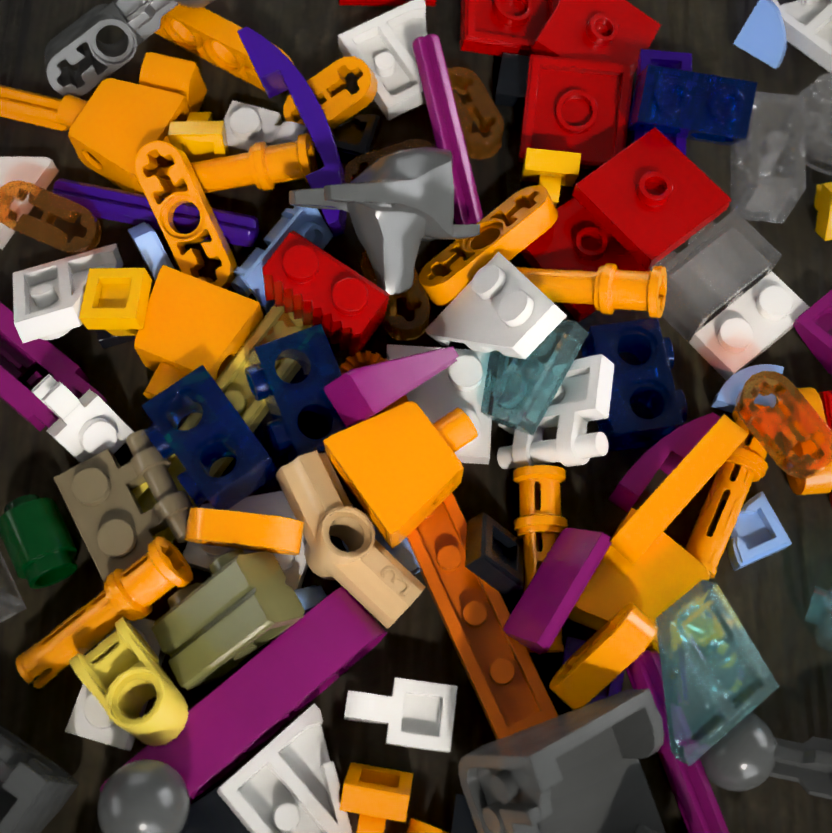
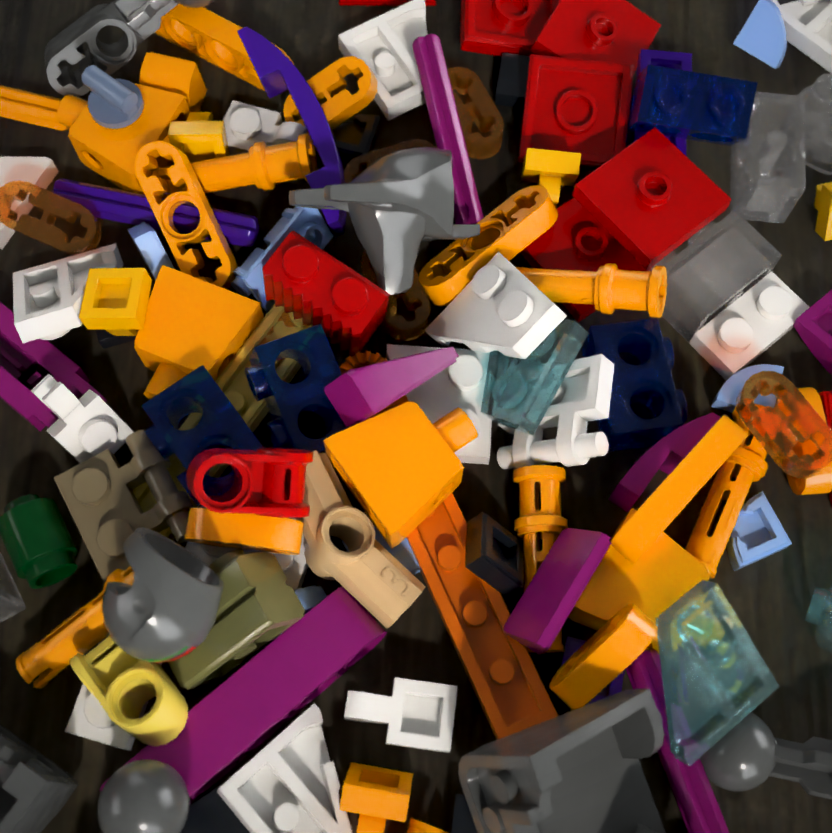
none -> sand blue plate [82,65,144,129]
none -> dark grey helmet [102,527,224,663]
none -> red piece [186,448,313,518]

